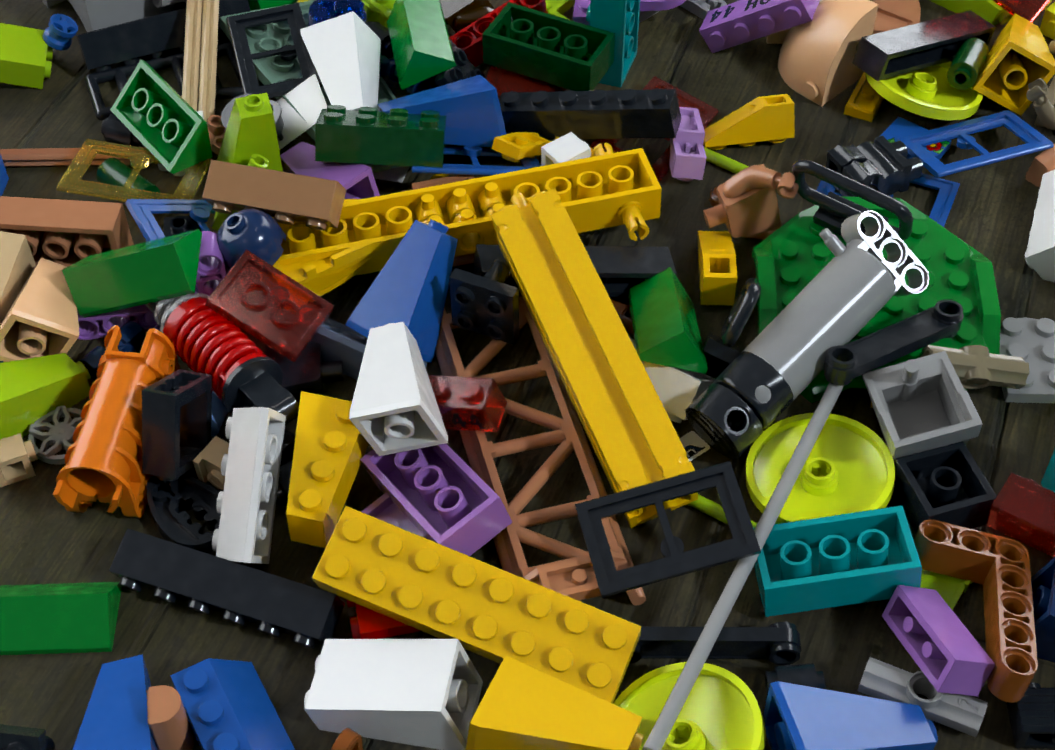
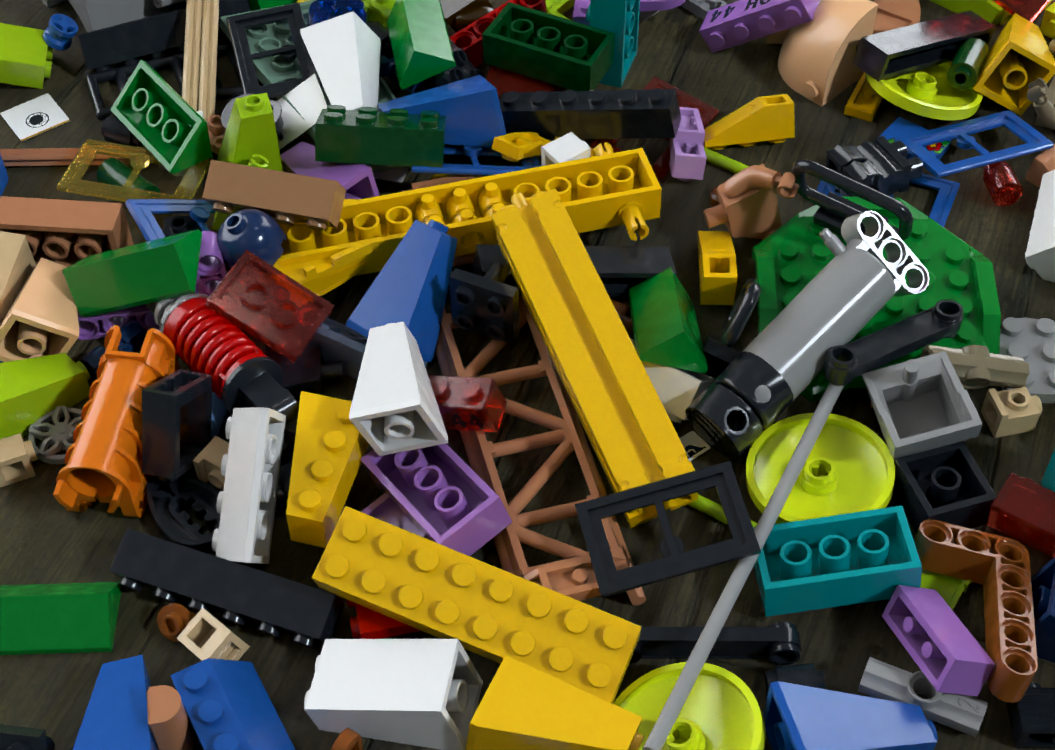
none -> white sticker [0,93,70,142]
none -> dark orange plate [157,603,197,642]
none -> tan brick [177,608,250,661]
none -> tan brick [981,387,1042,438]
none -> clear red brick [983,161,1023,206]

